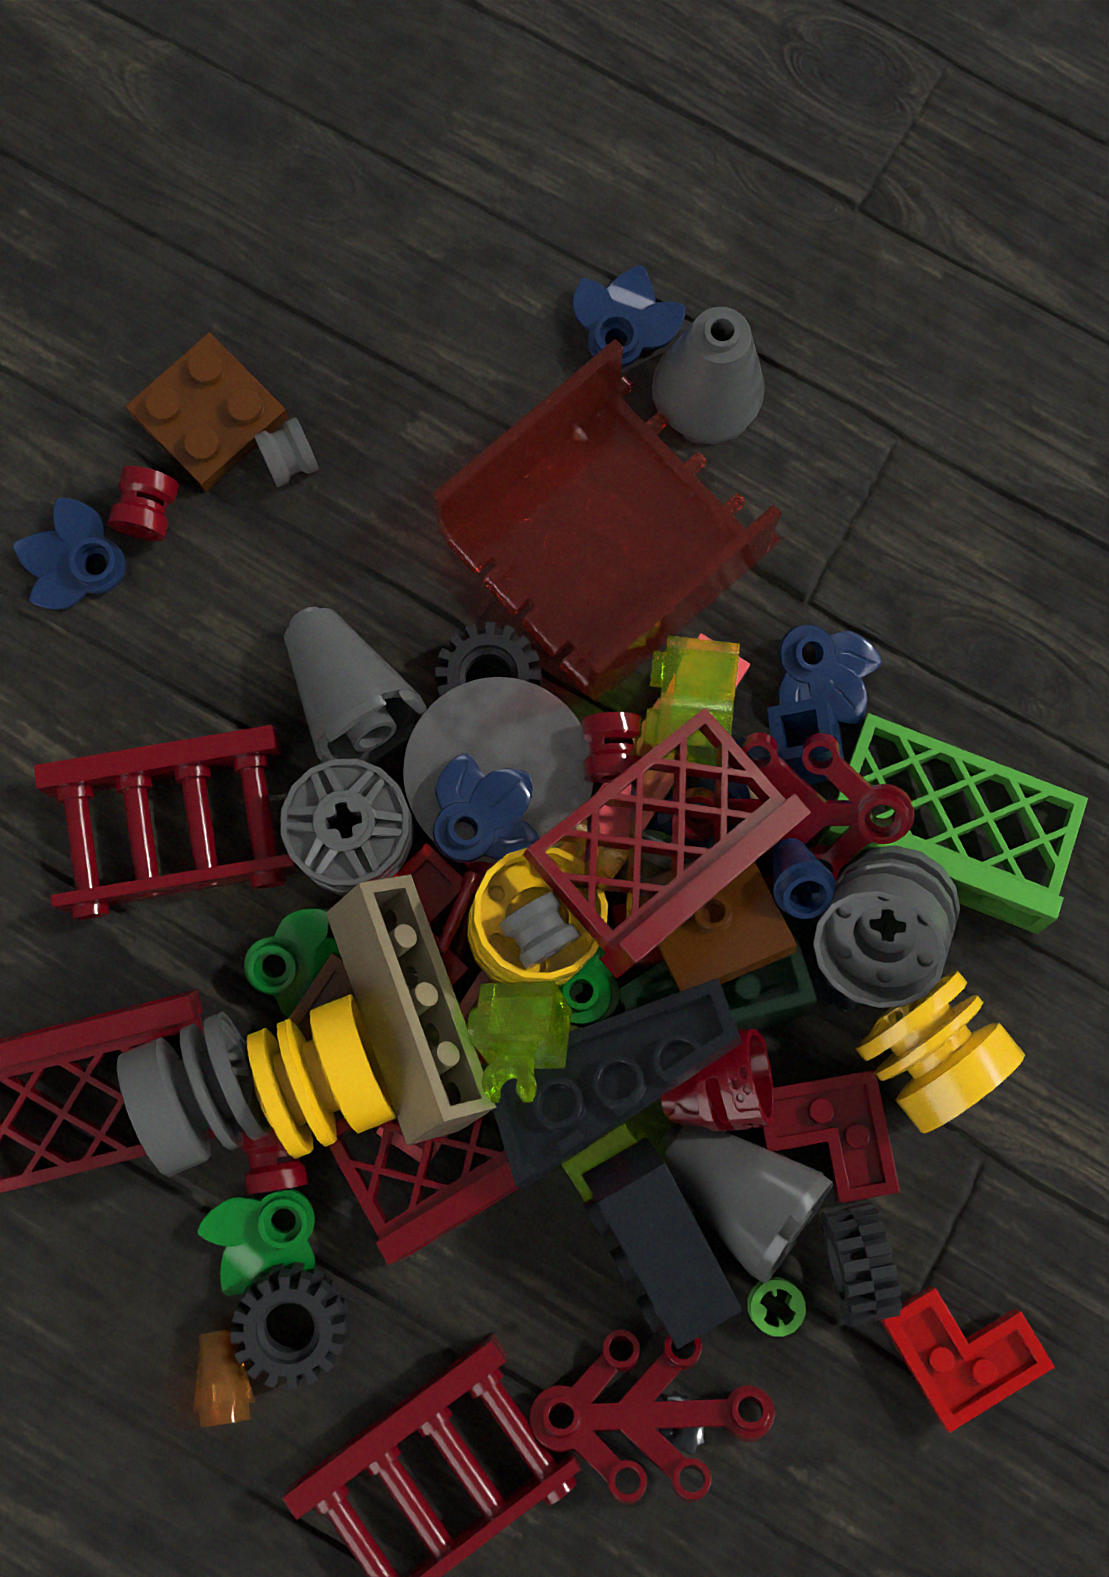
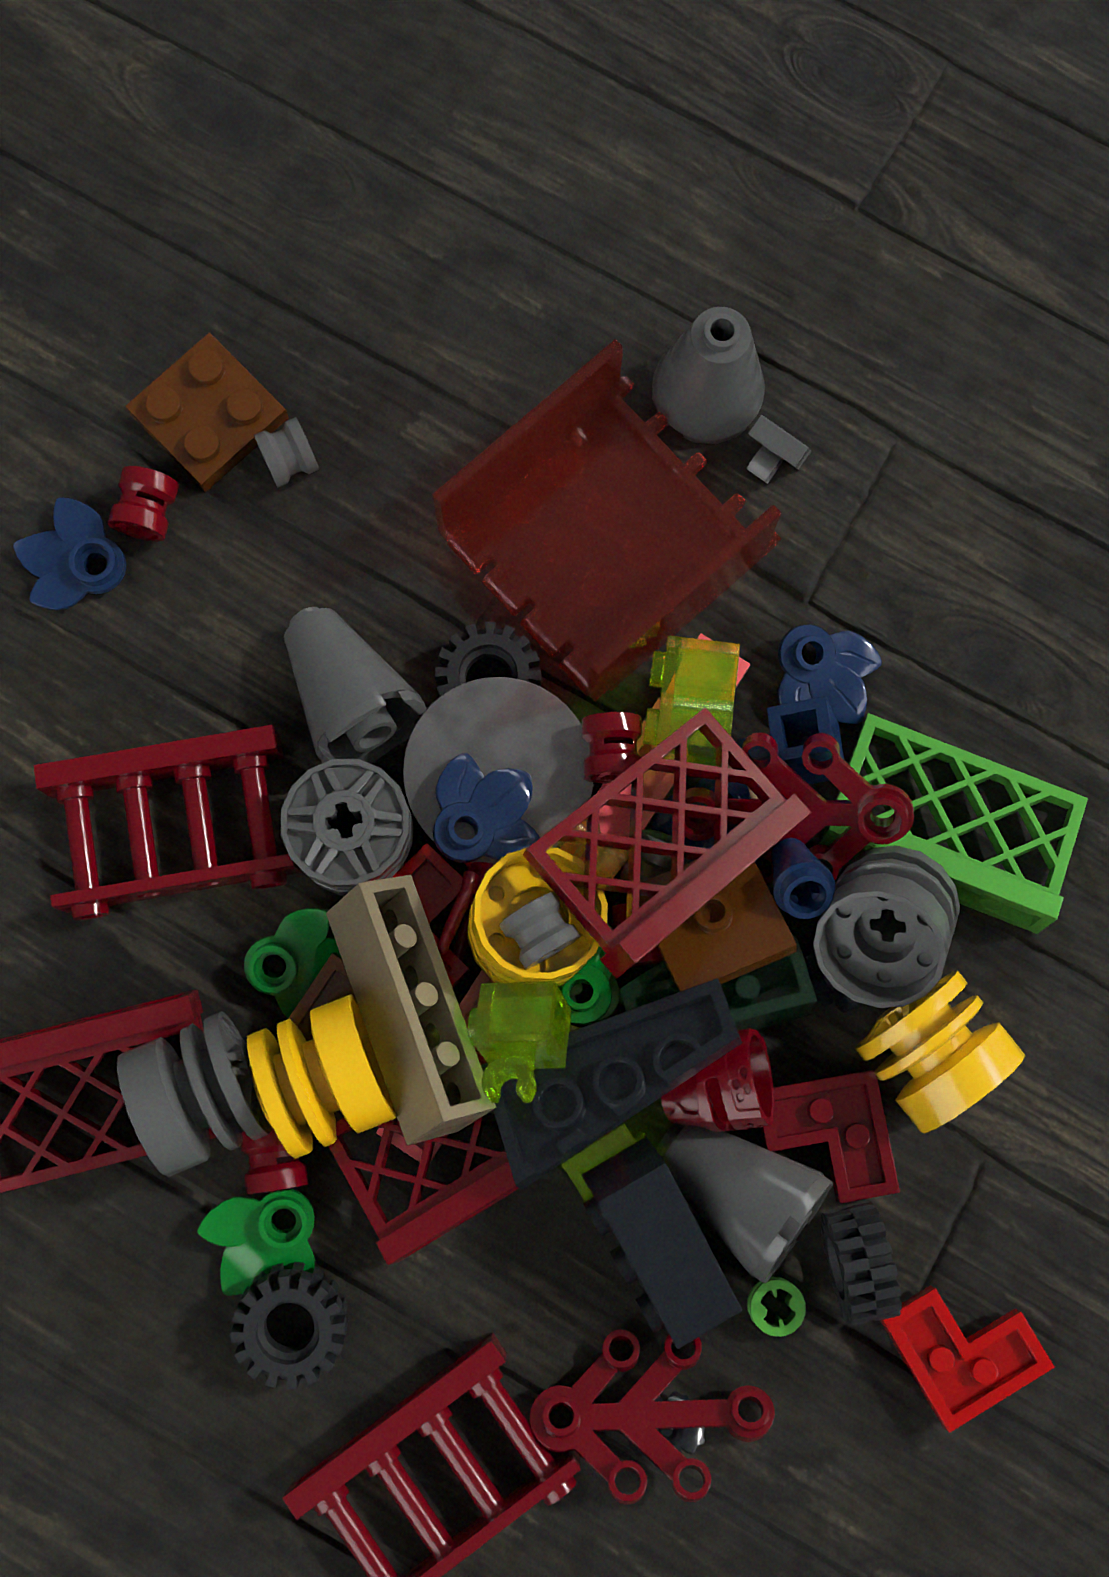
clear orange cone [192,1330,256,1428] -> none
dark blue plate [573,265,685,369] -> none
none -> dark grey tile [746,414,812,484]

